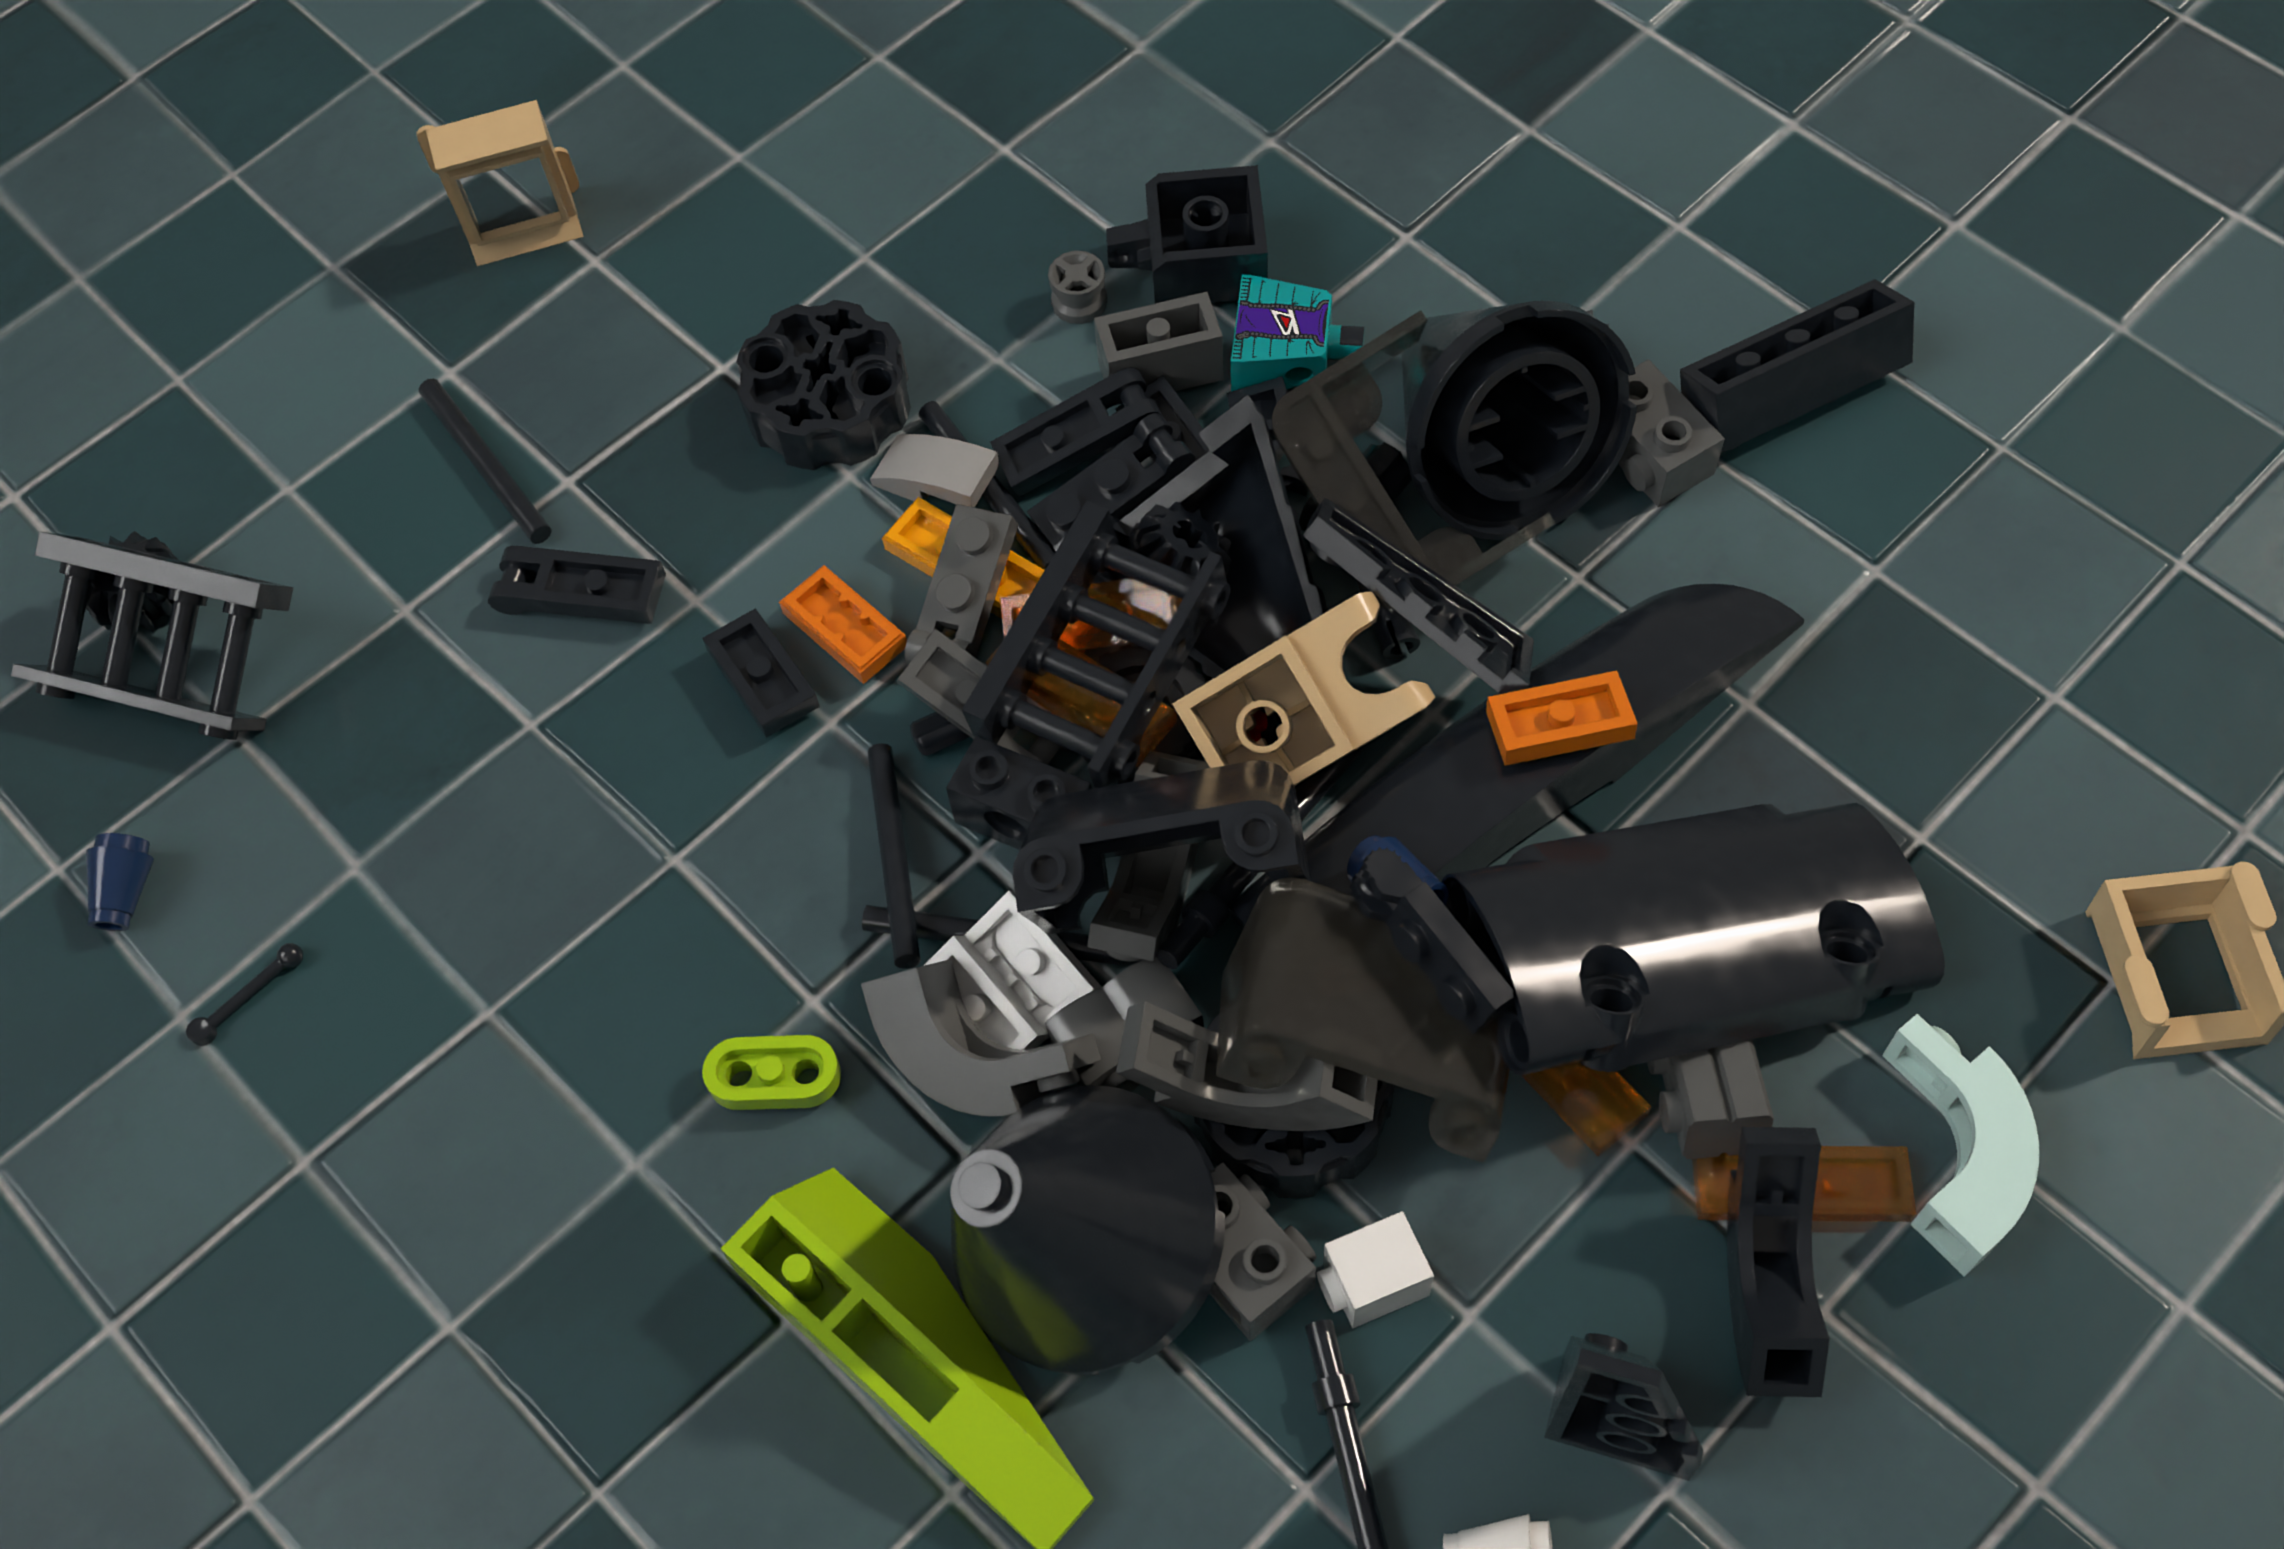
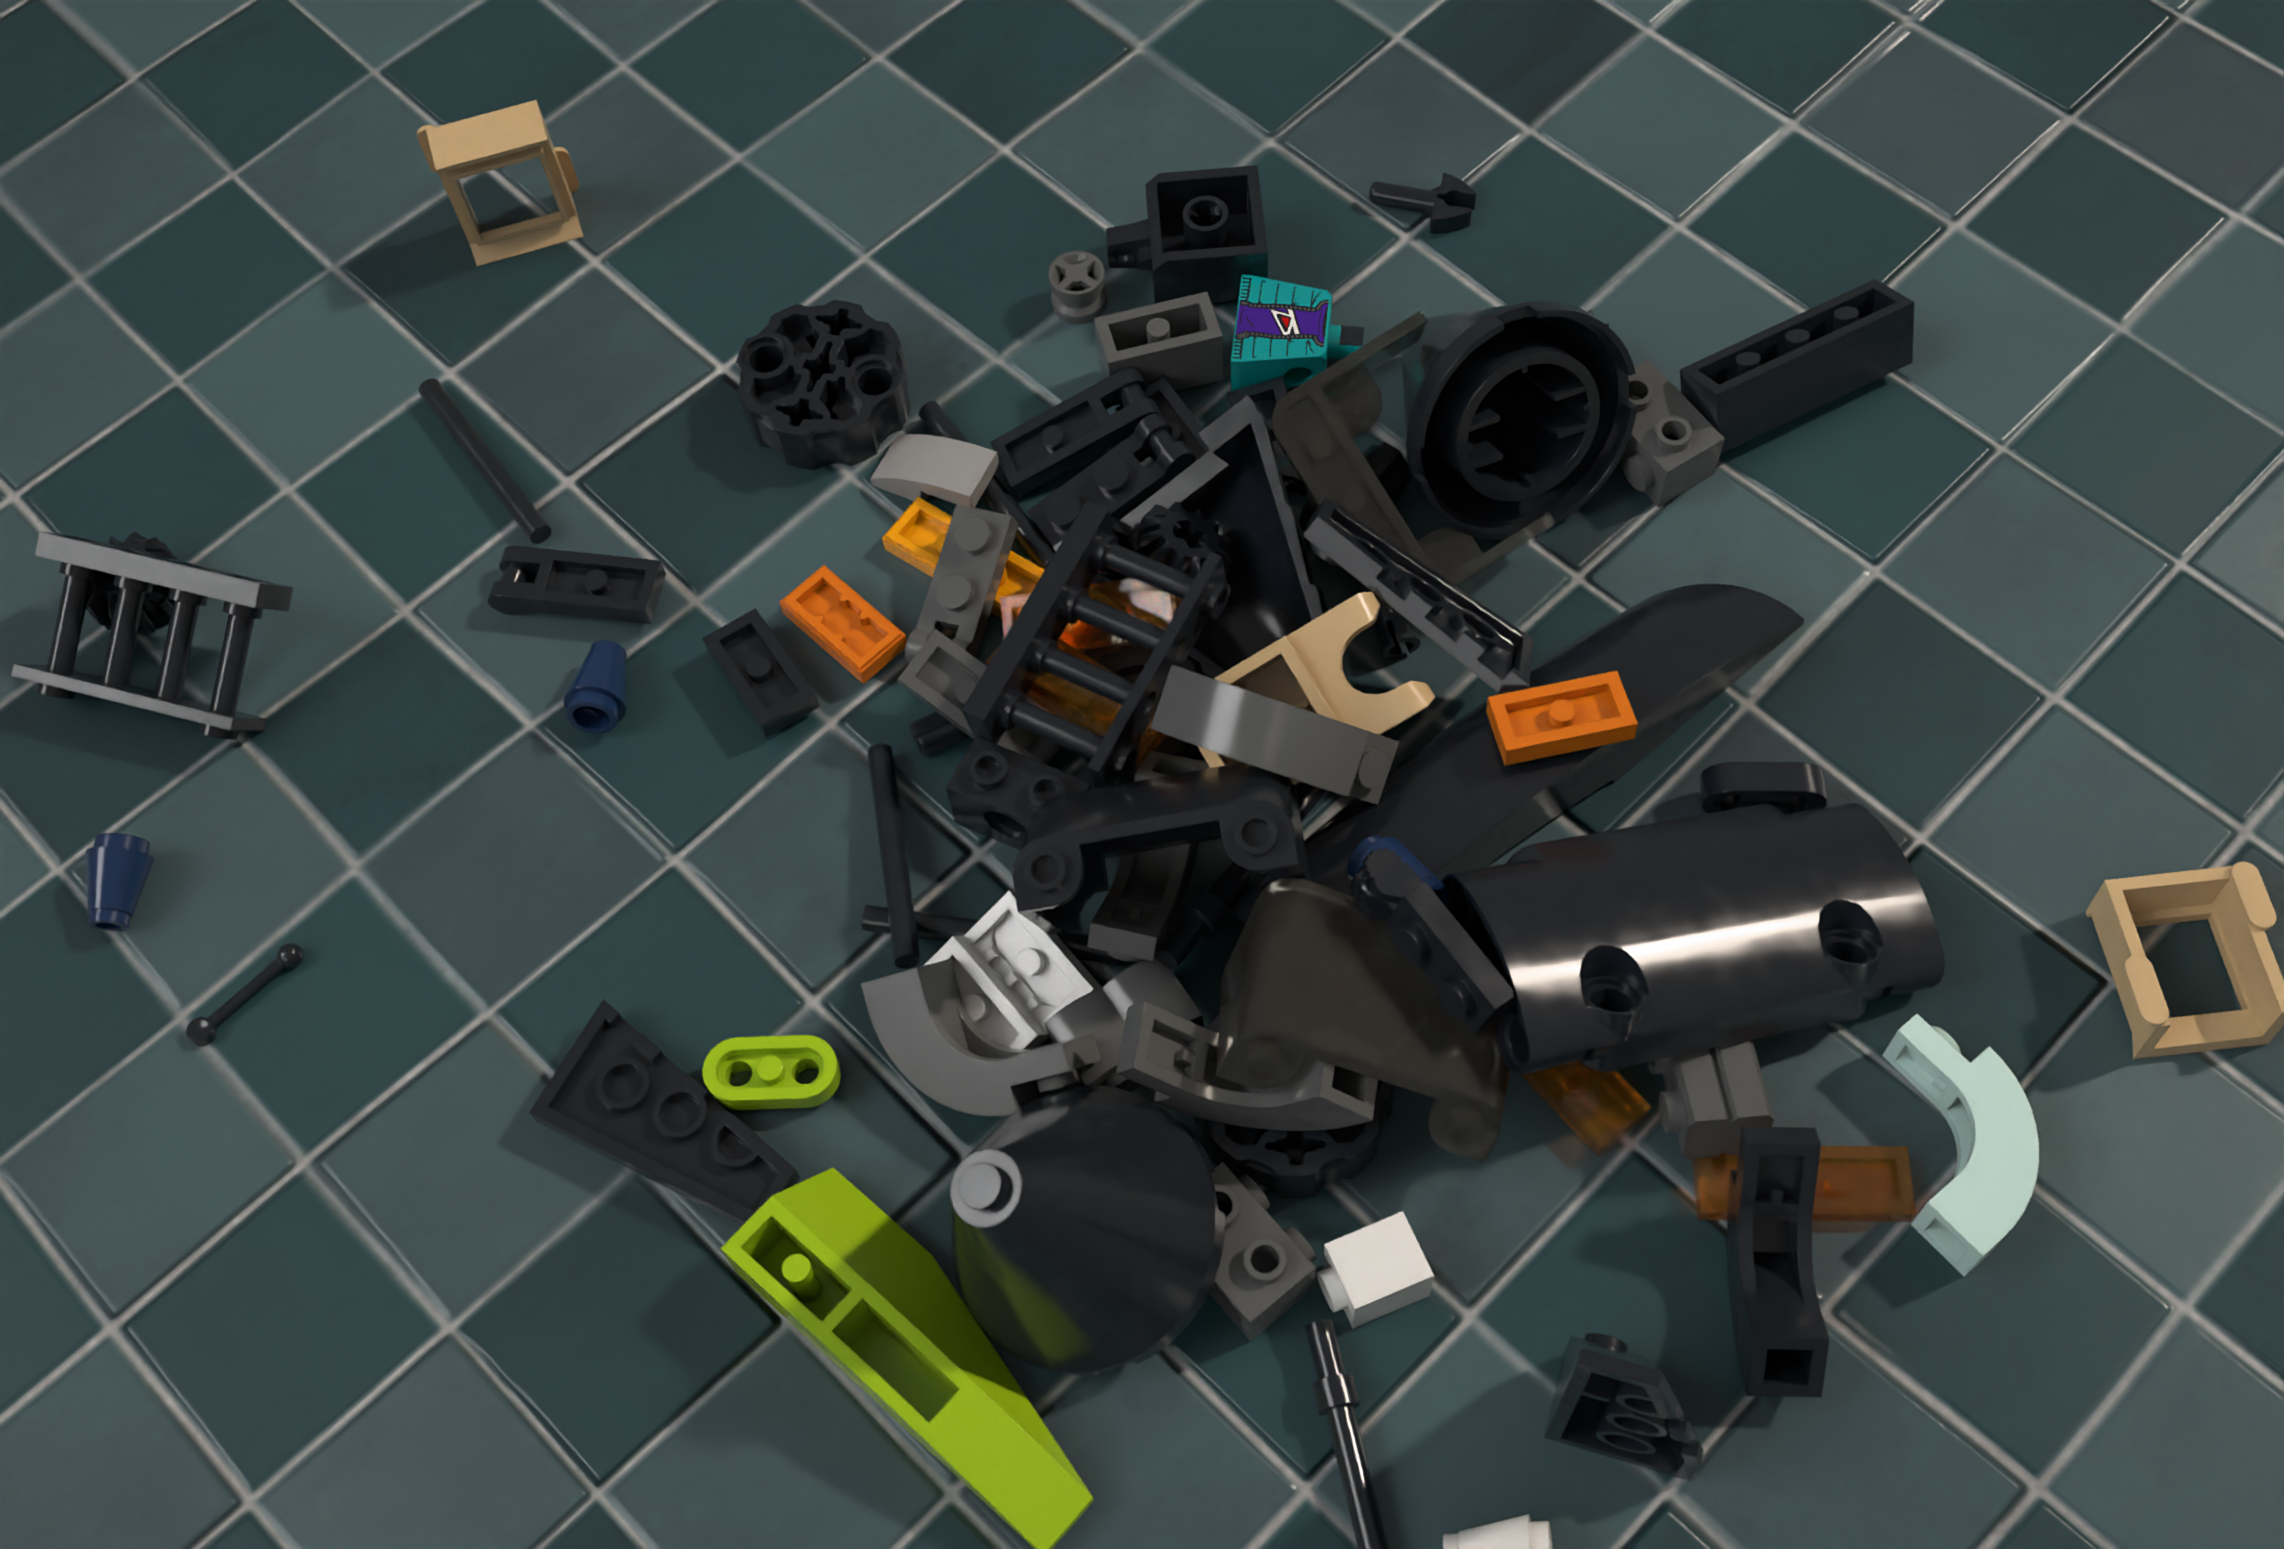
none -> black wing [529,999,800,1226]
none -> dark blue cone [564,640,627,734]
none -> dark grey arch [1150,665,1399,805]
none -> black bar [1369,173,1476,234]
none -> black beam [1700,762,1827,814]

